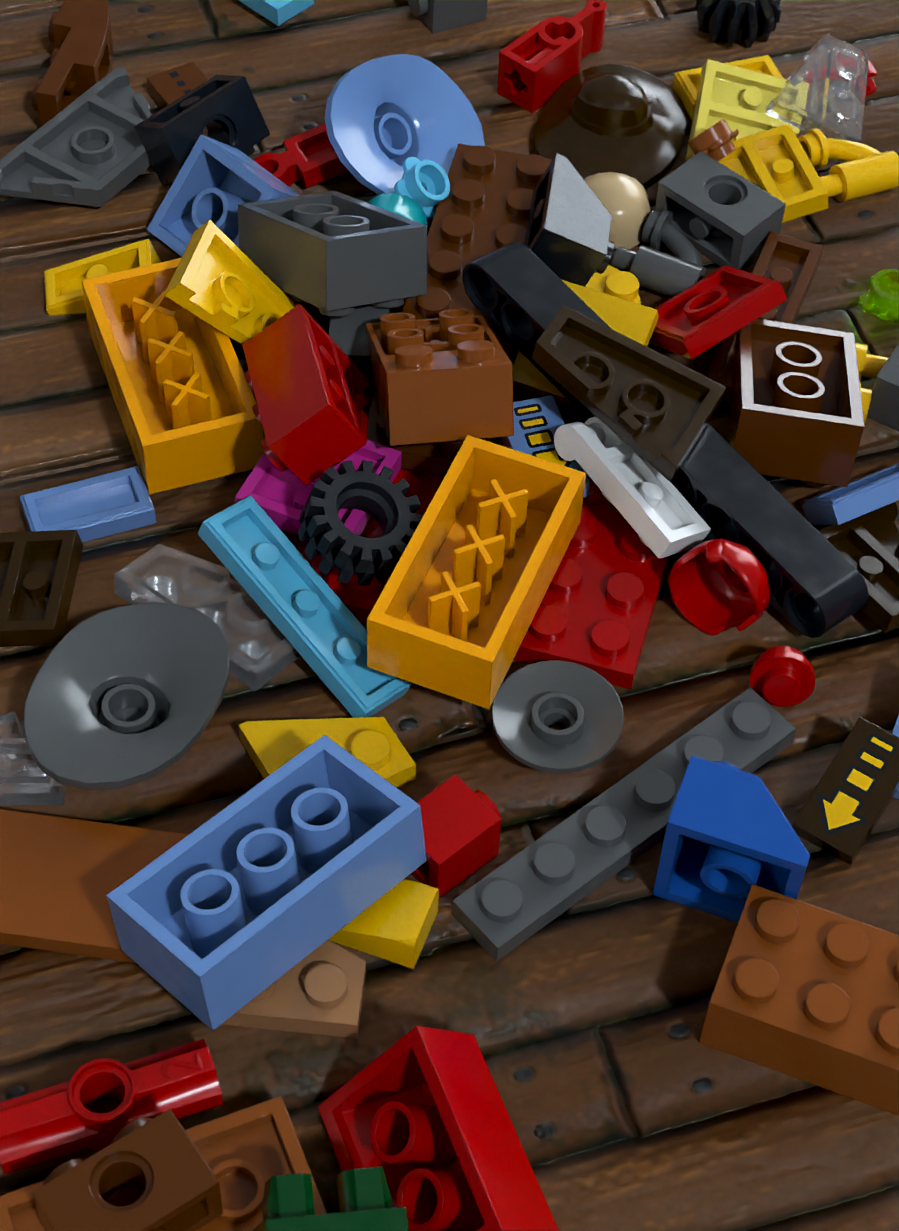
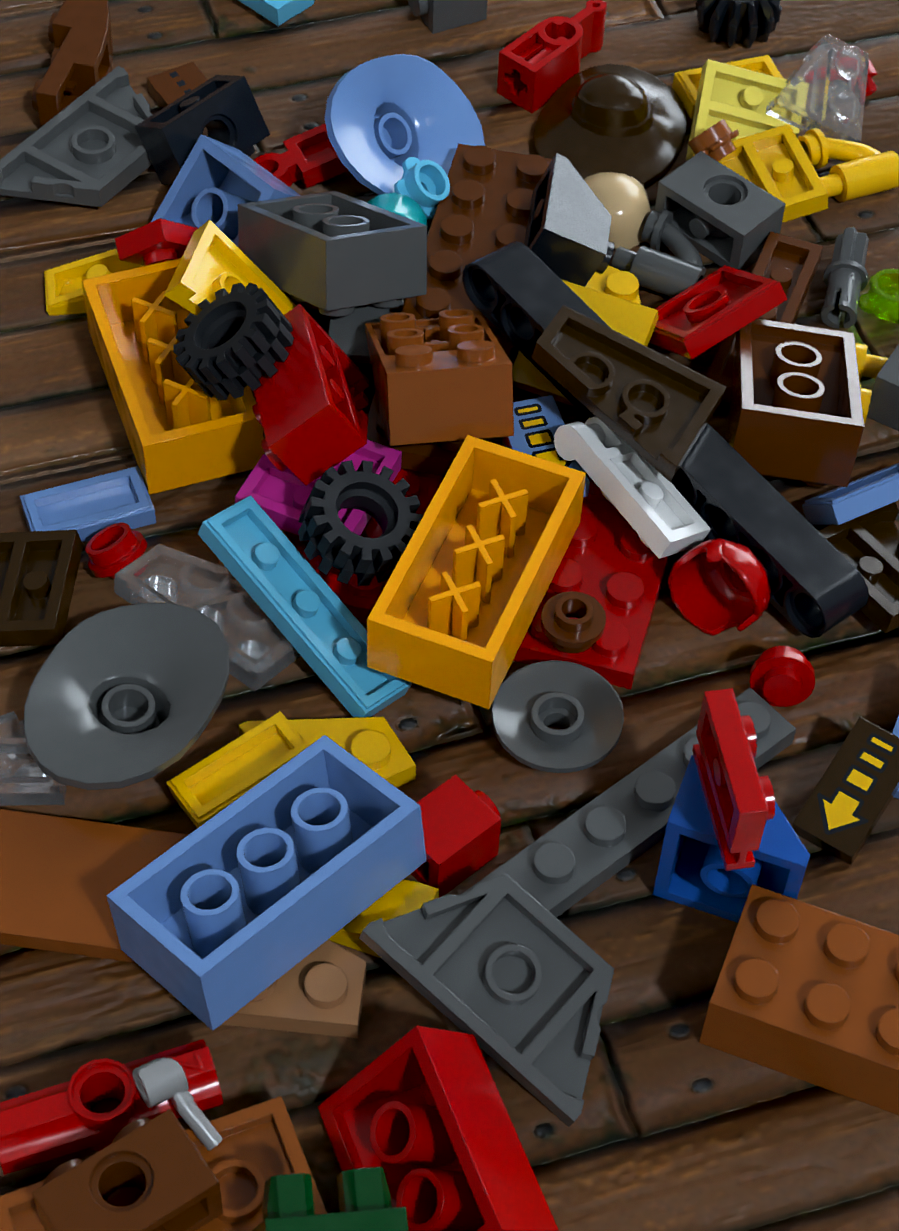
none -> red plate [85,522,147,579]
none -> red plate [115,218,198,266]
none -> light grey hand [132,1058,223,1151]
none -> yellow tile [166,711,310,828]
none -> black tyre [174,283,294,400]
none -> dark grey wing [359,874,614,1127]
none -> reddish brown plate [541,591,606,653]
none -> red plate [692,688,775,871]
none -> dark grey axle [821,227,869,329]

